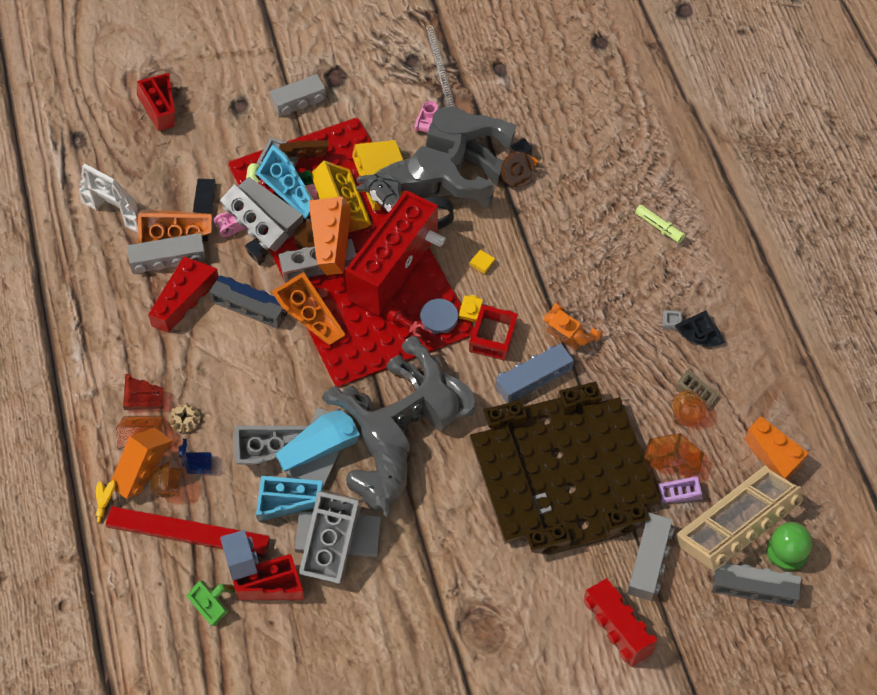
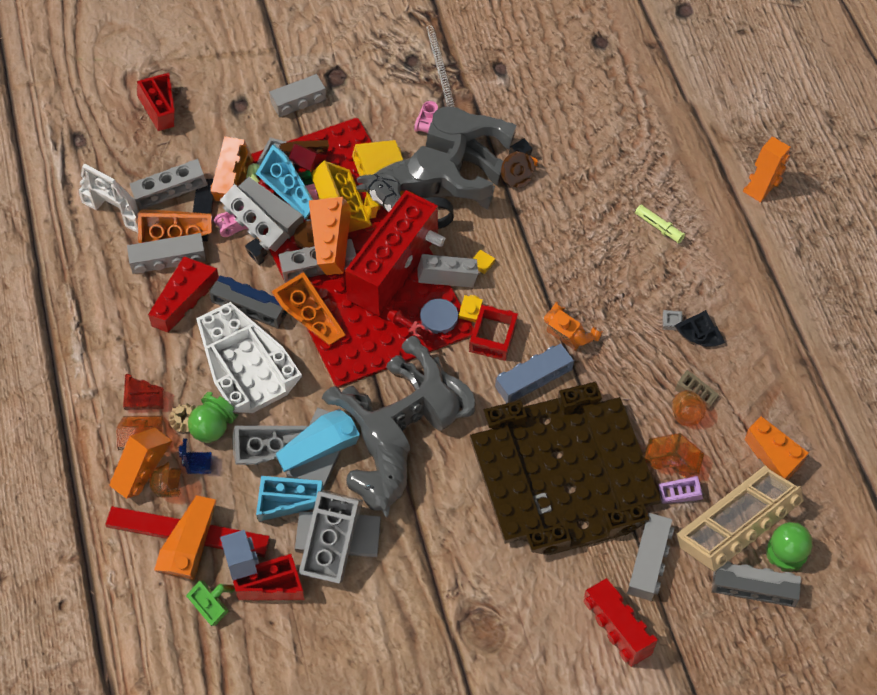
yellow piece [96,480,116,523] -> none
none -> light grey brick [130,159,208,210]
none -> orange wedge [154,495,217,580]
none -> bright green tile [188,392,238,443]
none -> white wedge [196,302,302,413]
none -> wedge [211,136,253,202]
none -> dark red slope [289,143,327,171]
none -> yellow tile [364,193,379,219]
none -> light grey brick [417,254,478,288]
none -> orange wedge [743,136,791,202]

